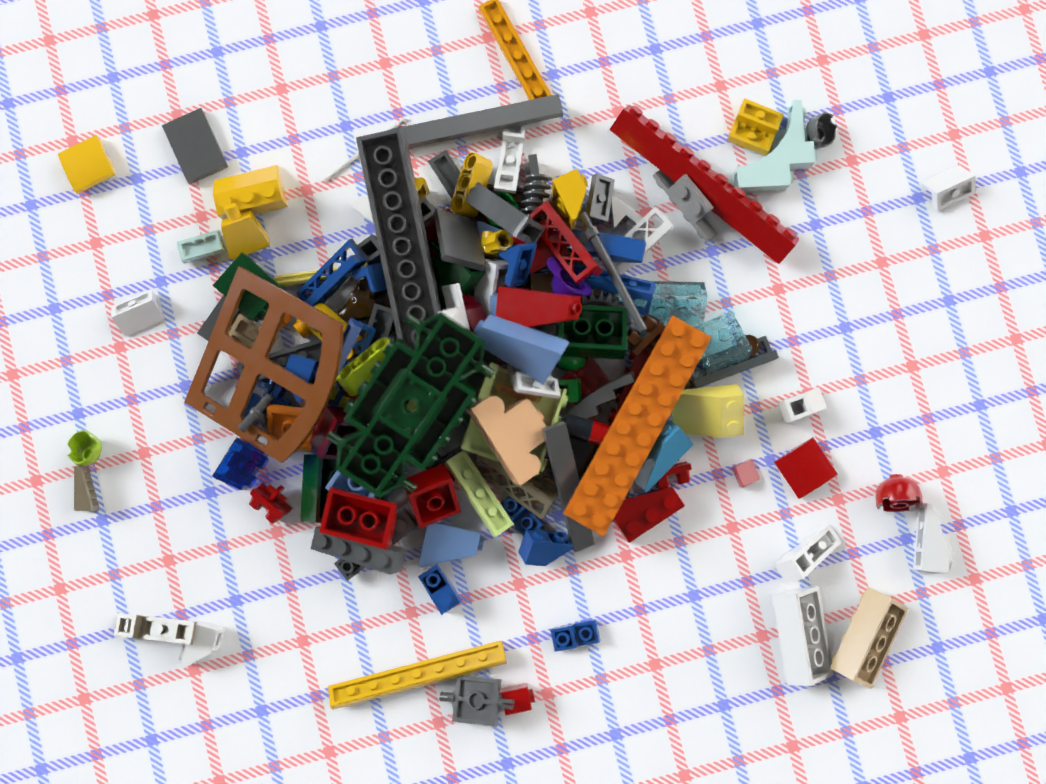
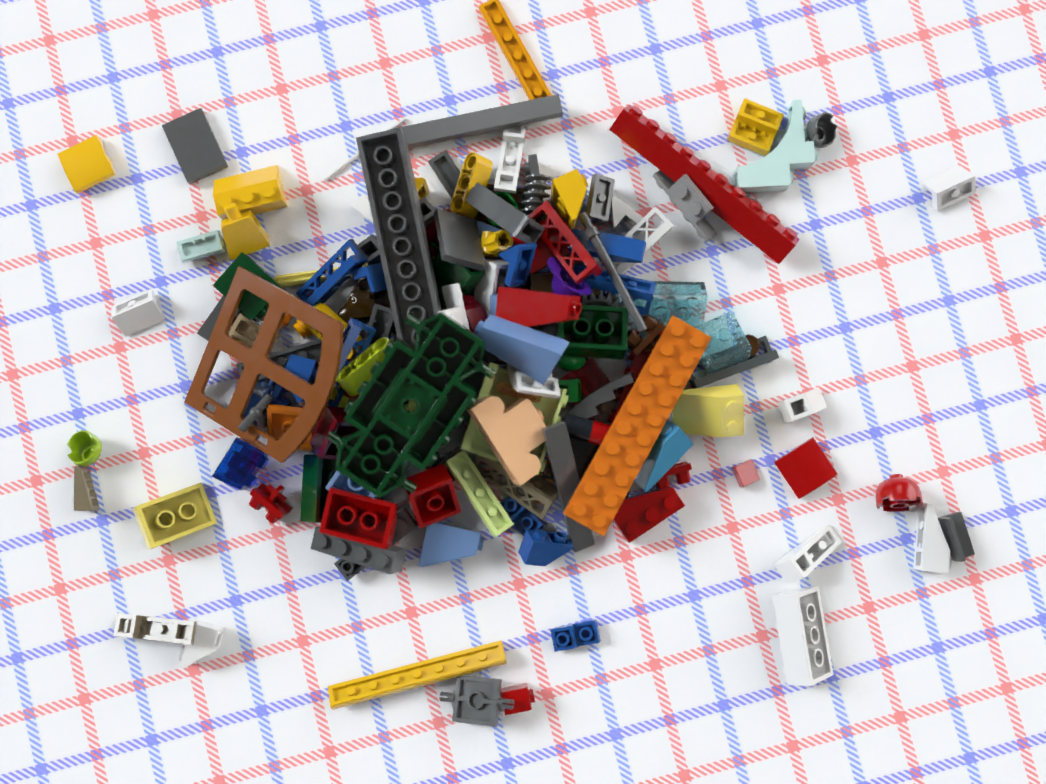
blue slope [418,564,462,615] -> none
tan slope [830,587,909,689] -> none
none -> light yellow slope [132,482,217,550]
none -> dark grey panel [938,512,975,562]

